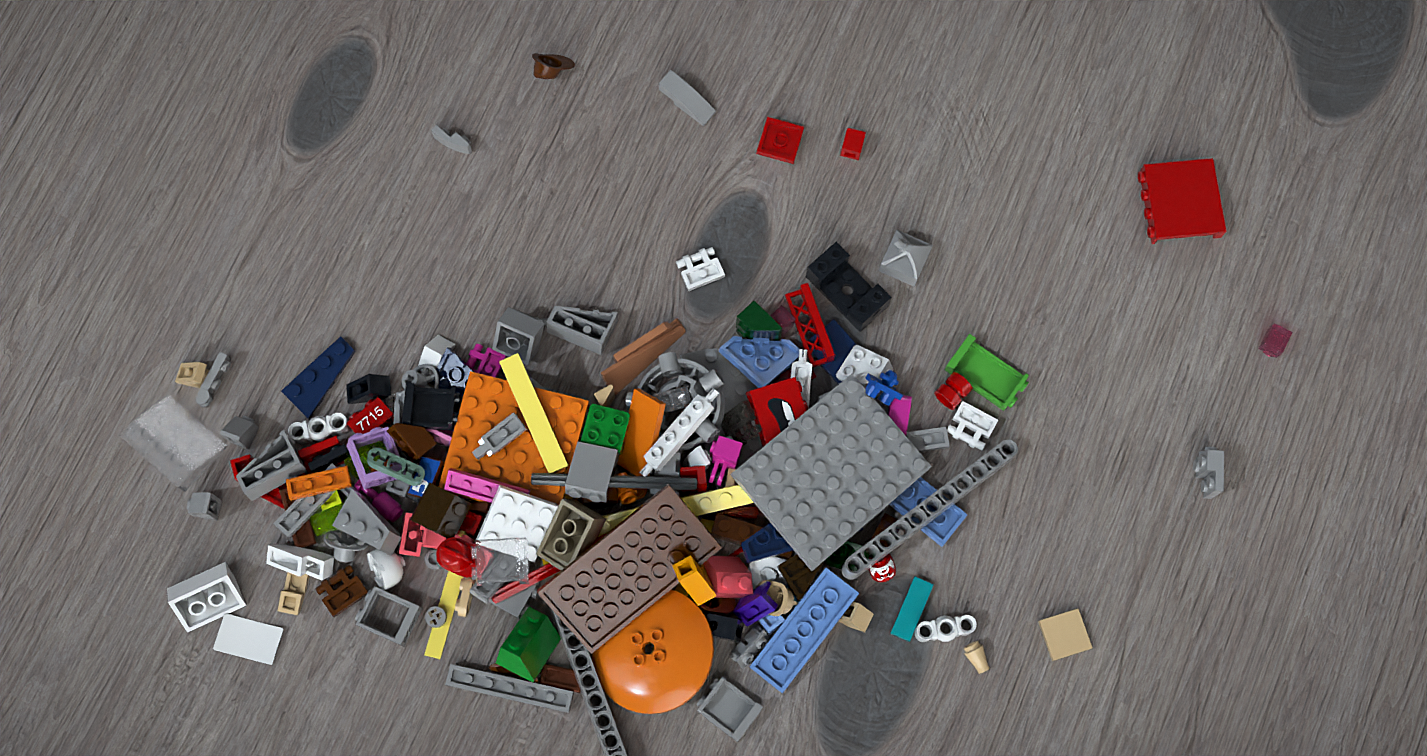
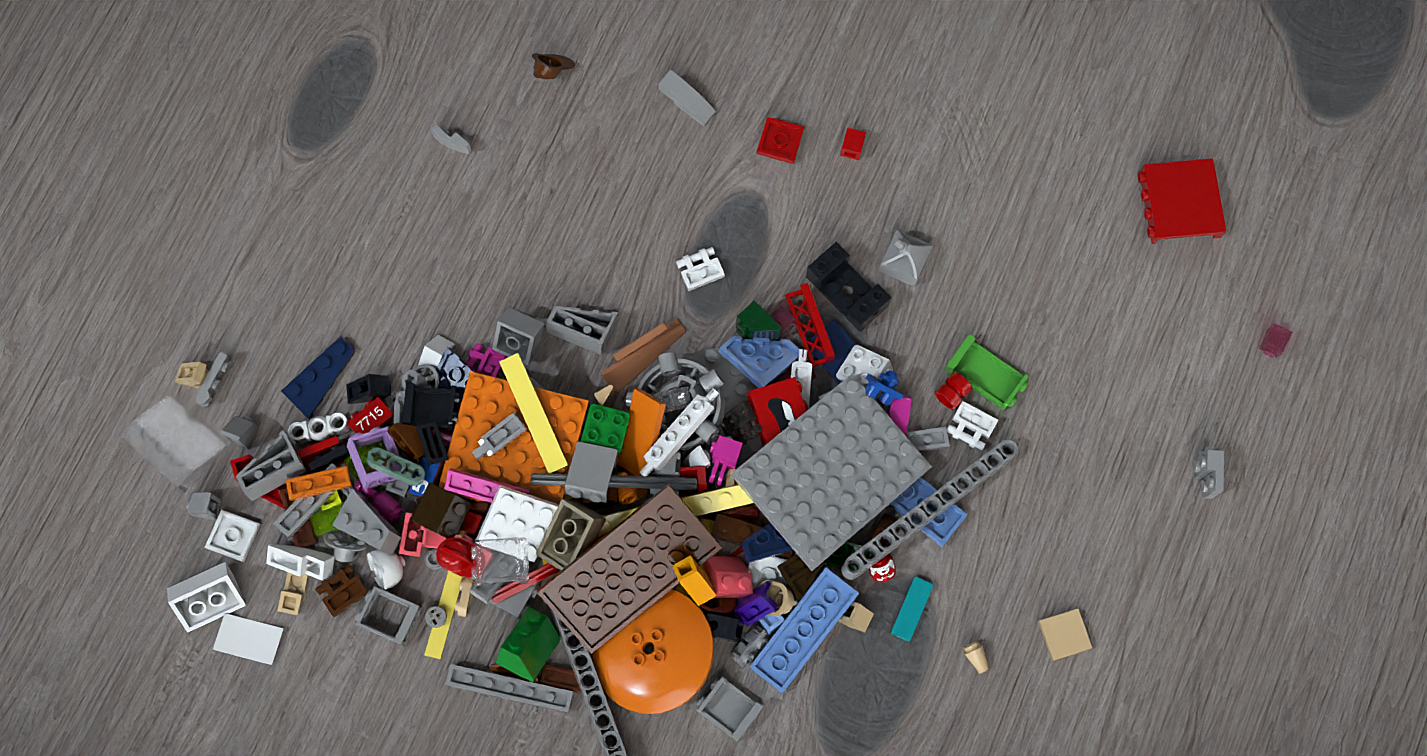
white piece [914,615,977,642] -> none
none -> white tile [204,509,261,562]
none -> black tile [416,421,449,466]

